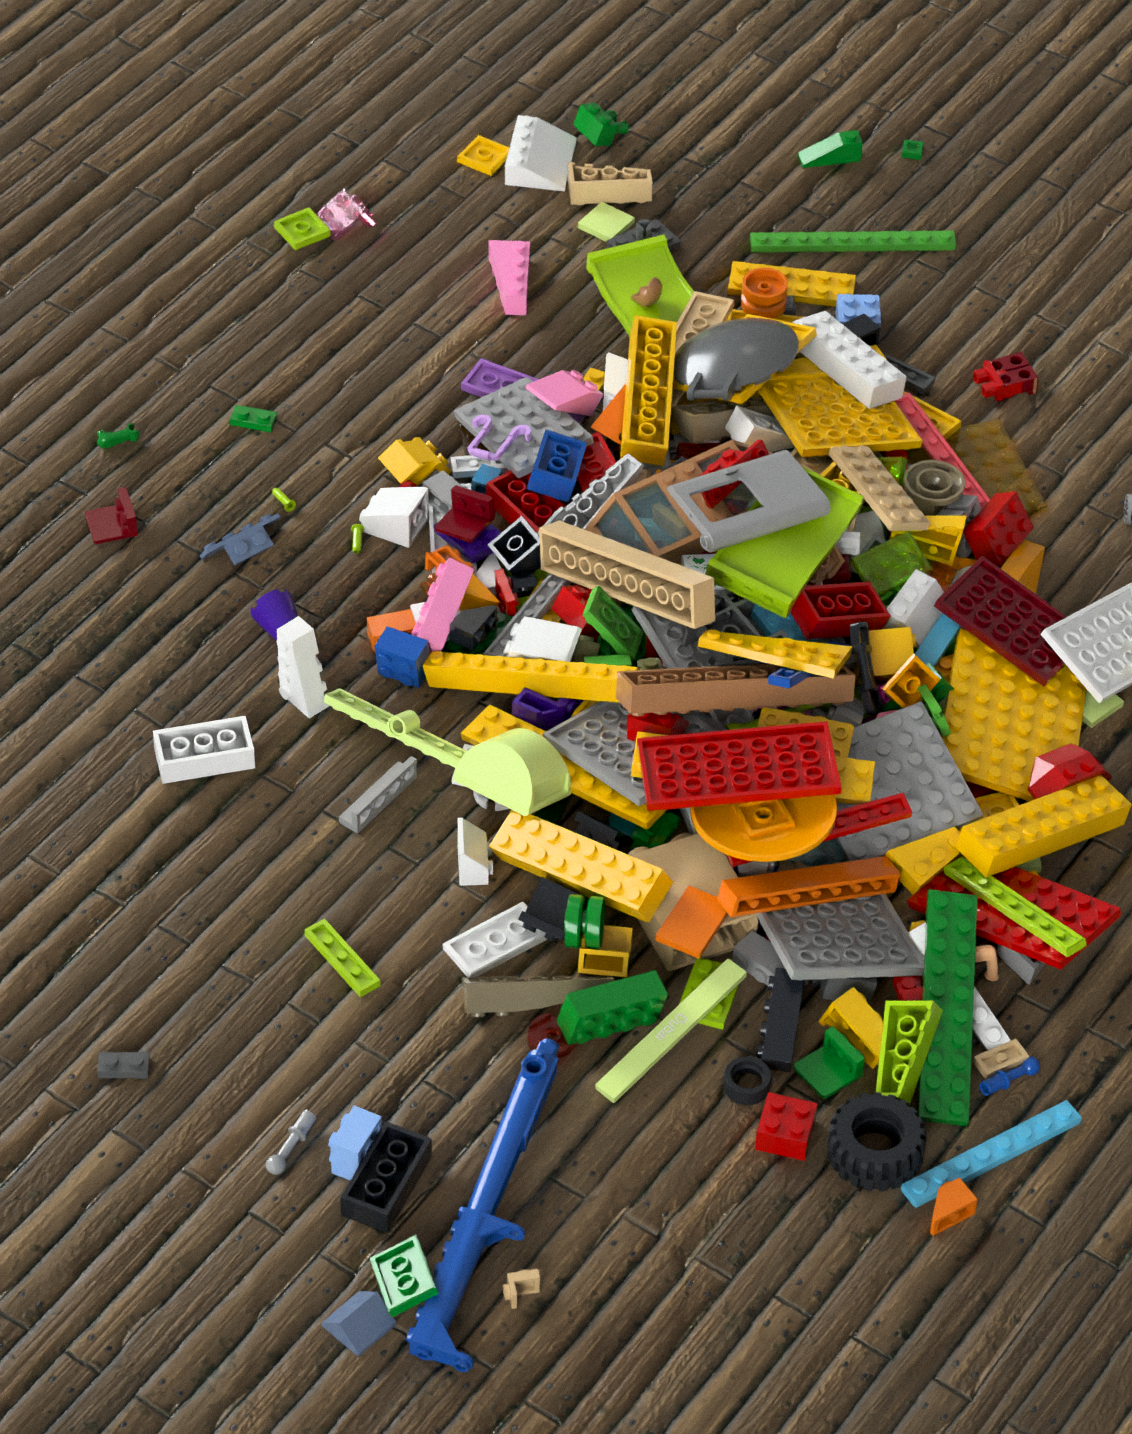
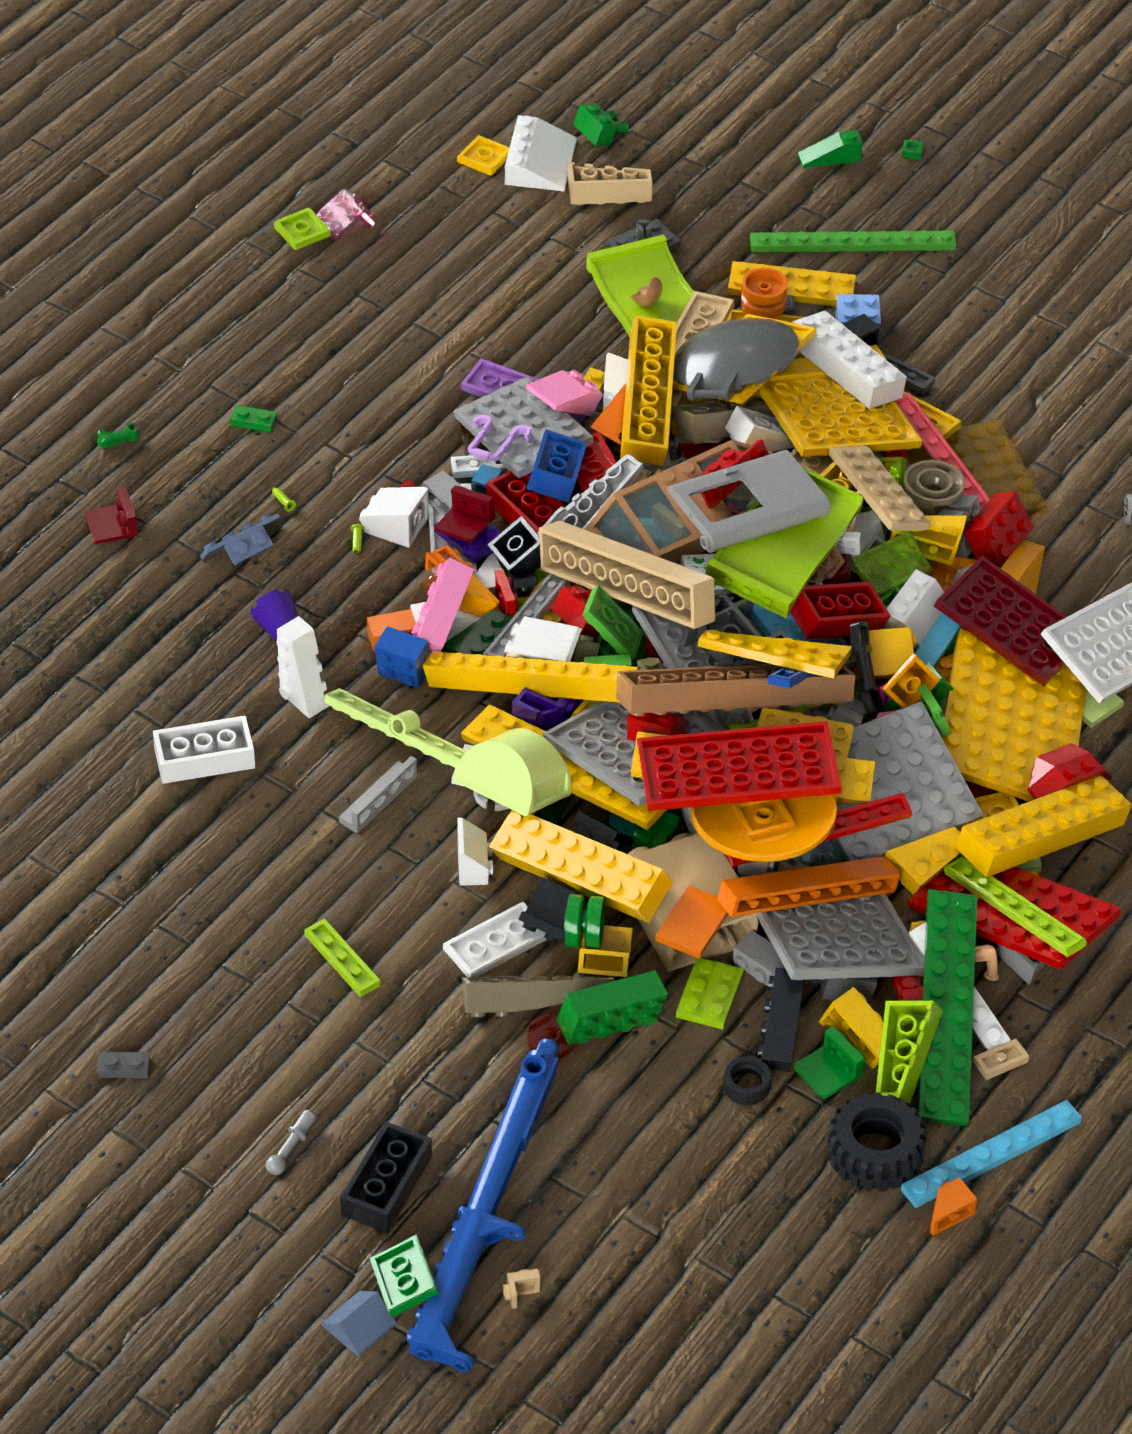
light blue brick [328,1106,382,1180] -> none
yellow piece [378,437,452,486] -> none
black slope [450,605,499,651] -> none
bright pink wedge [489,240,530,315] -> none
yellowish green tile [578,202,635,242] -> none
yellowish green tile [595,958,747,1103] -> none
red brick [755,1092,818,1161] -> none
hips [973,352,1038,402] -> none
blue pin [979,1056,1040,1096] -> none

